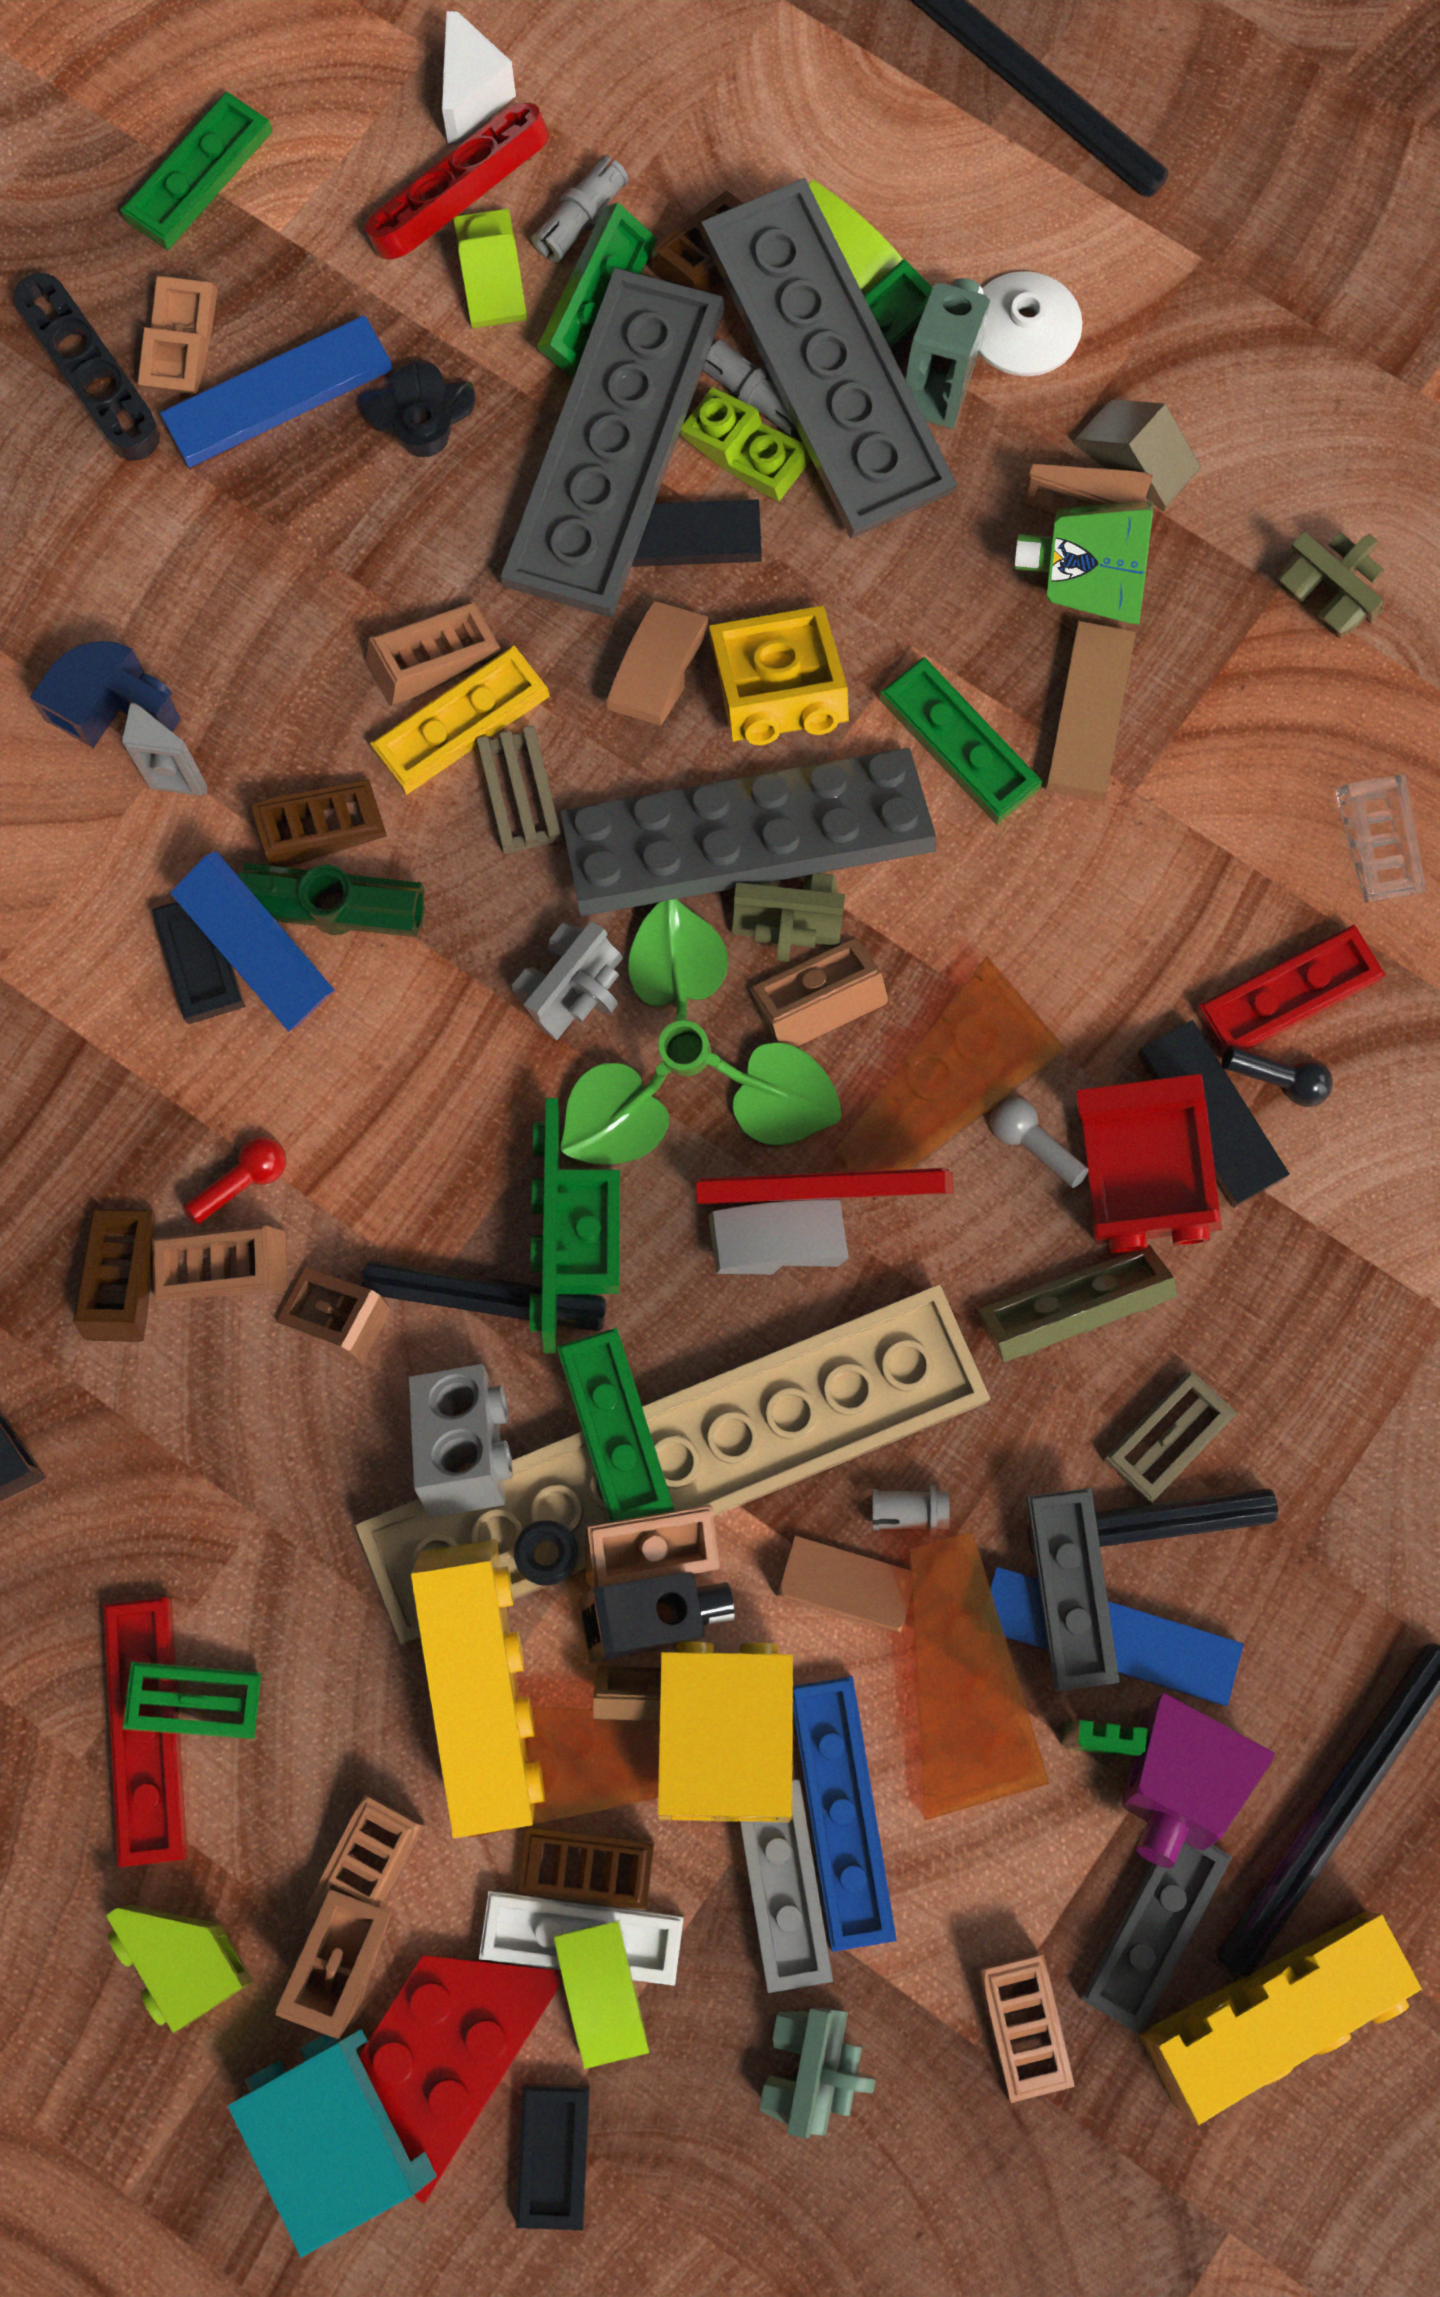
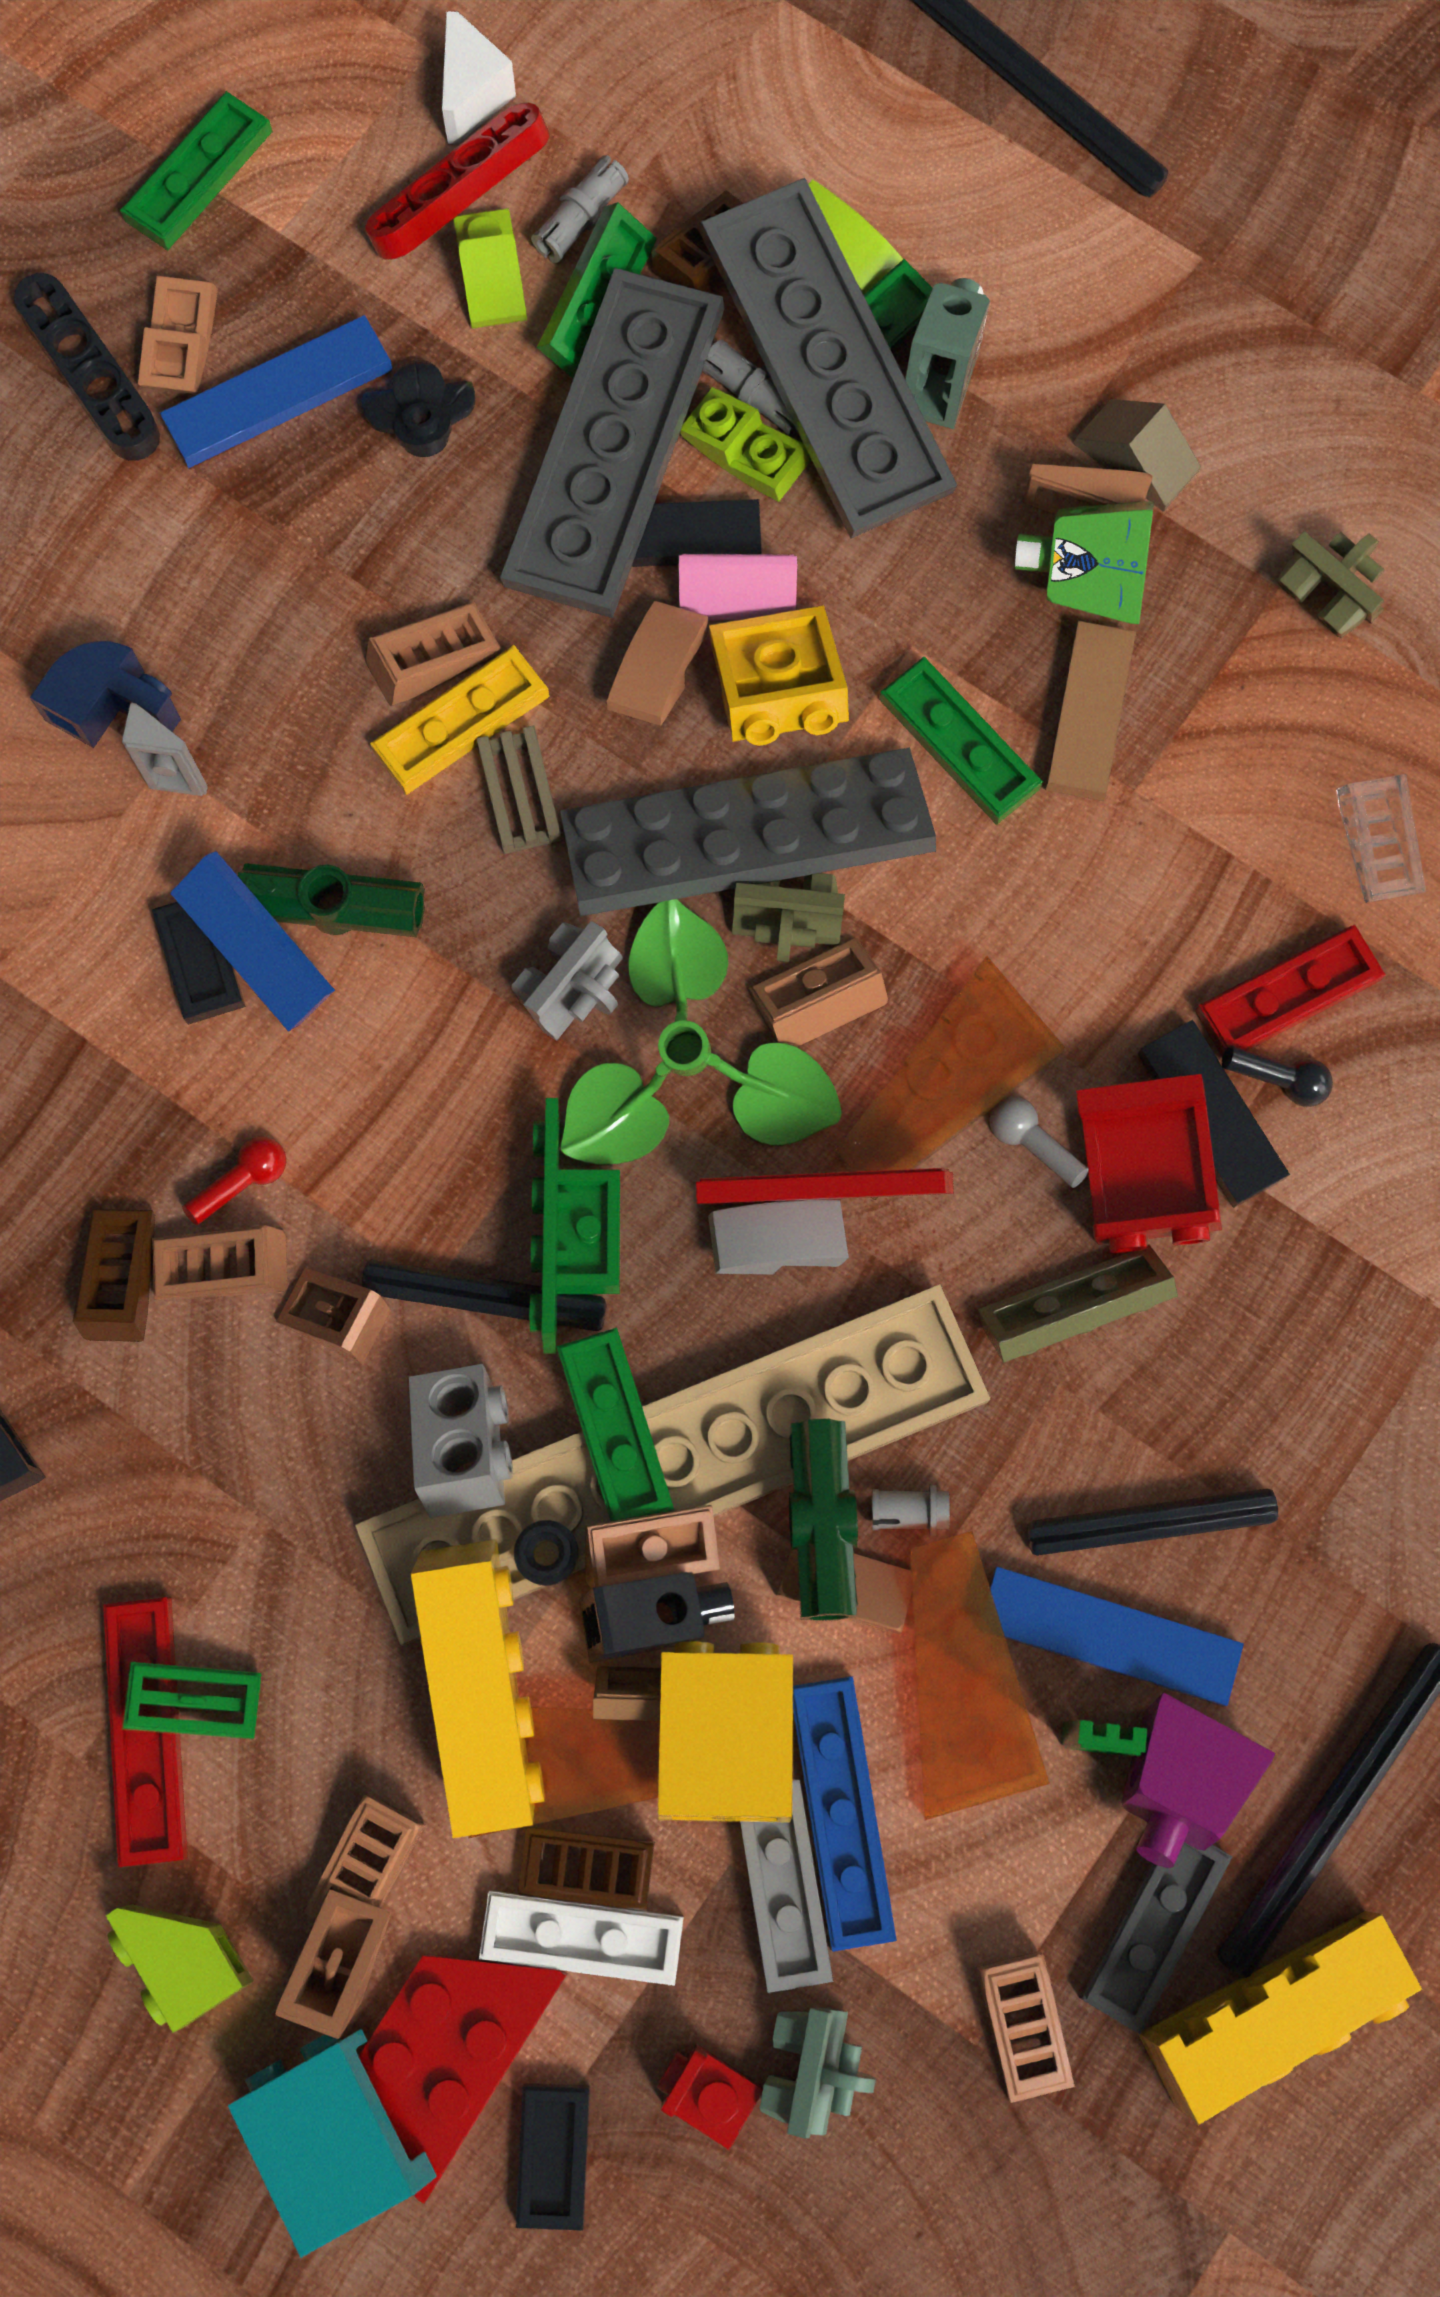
reddish brown slope [250,779,387,868] -> none
lime slope [554,1919,650,2069] -> none
white dish [979,271,1082,377] -> none
dark grey tile [1025,1488,1120,1691] -> none
dark tan tile [1103,1370,1238,1505] -> none
none -> red bracket [656,2044,763,2150]
none -> bright pink slope [679,554,797,621]
none -> dark green piece [789,1418,858,1621]

